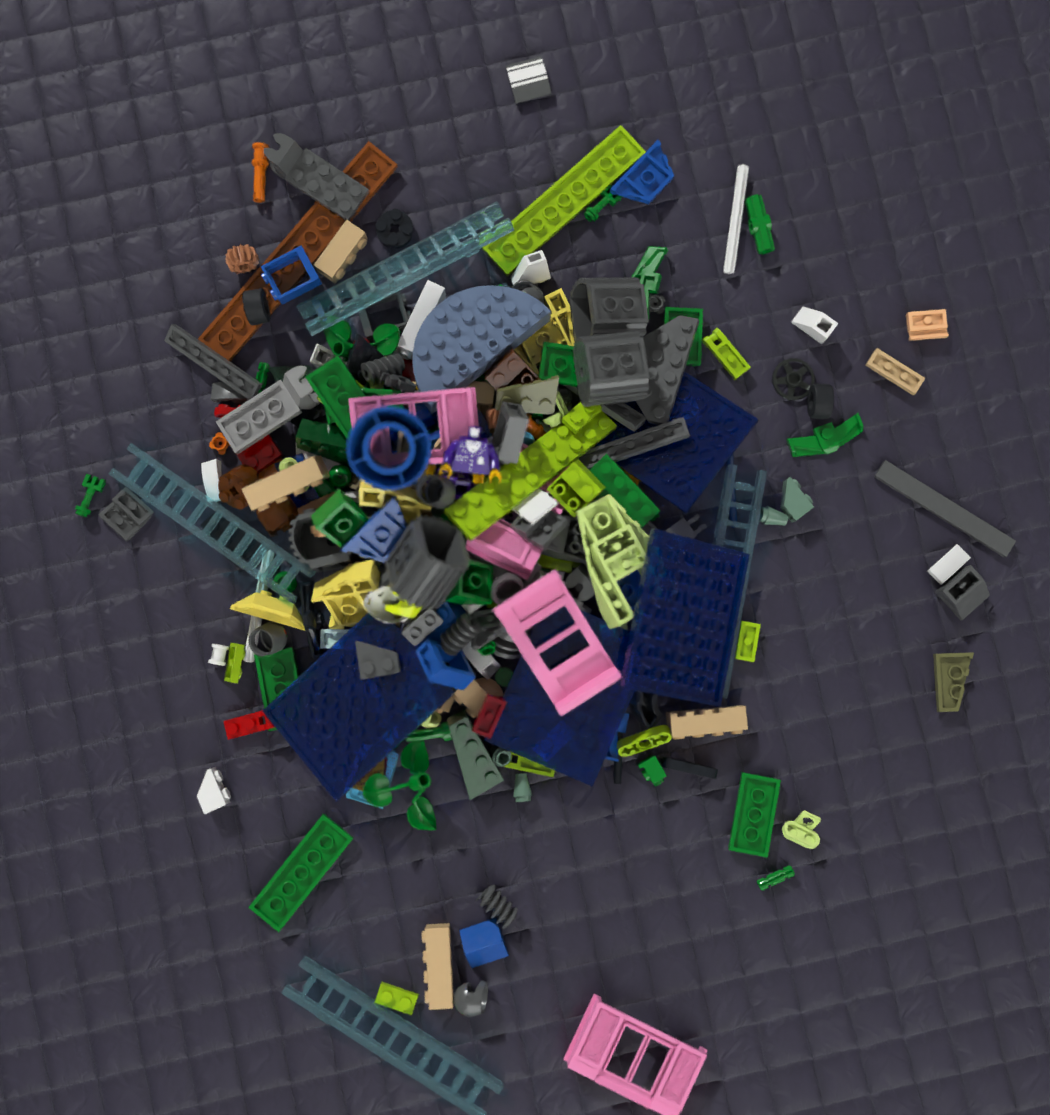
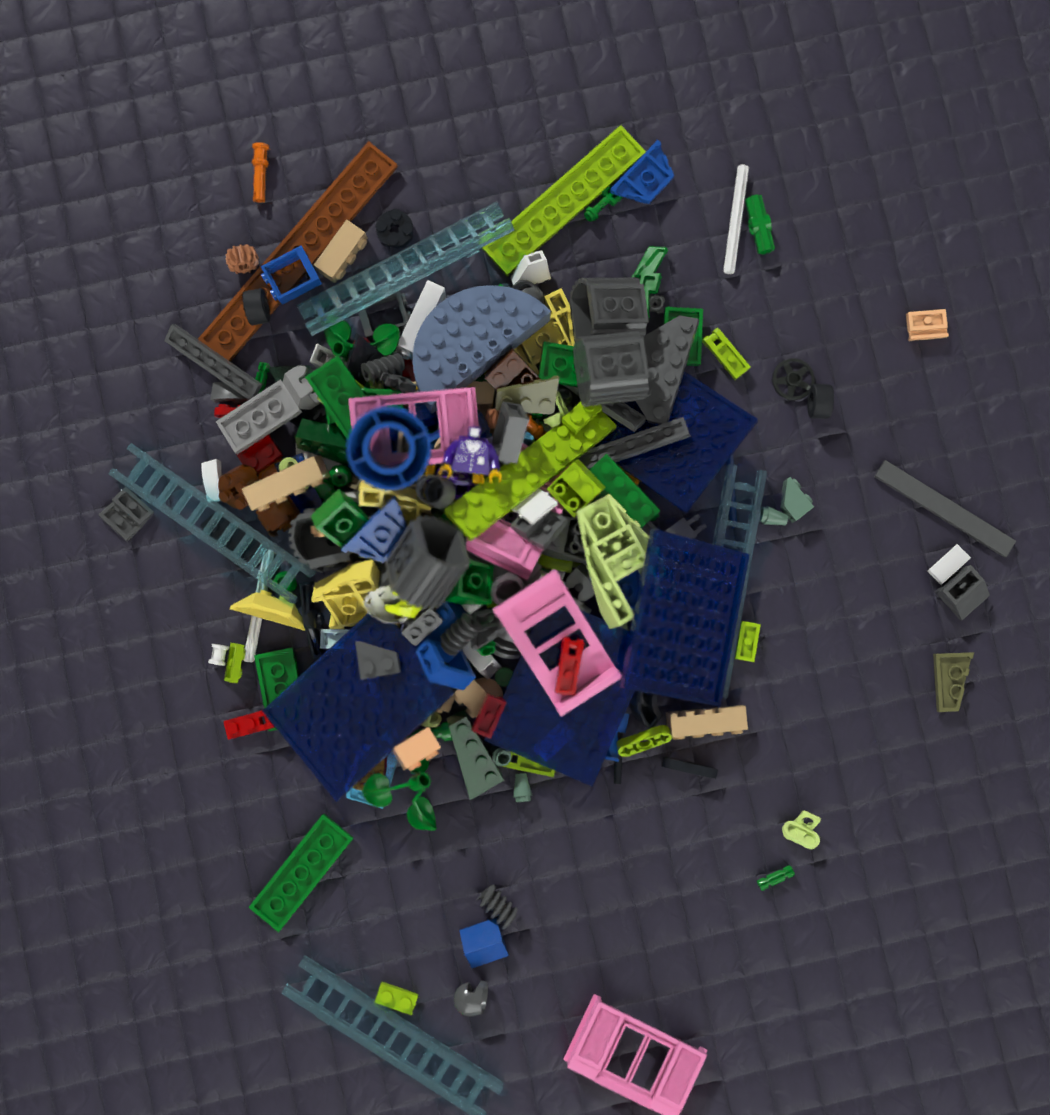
green hinge [75,474,106,518] -> none
white slope [197,767,231,814] -> none
orange plate [209,432,230,455] -> none
dark grey helmet [248,622,288,656] -> none
dark grey hinge [264,133,369,221] -> none
medium nougat tile [297,492,335,515] -> none
tan brick [422,923,454,1010] -> none
dark grey slope [505,56,552,104] -> none
green brick [637,754,667,787] -> none
green plate [728,772,781,858] -> none
green plate [786,413,864,457] -> none
white slope [791,307,838,344] -> none
tan plate [865,348,925,395] -> none
none -> light nougat brick [392,727,441,771]
none -> red plate [554,637,584,696]

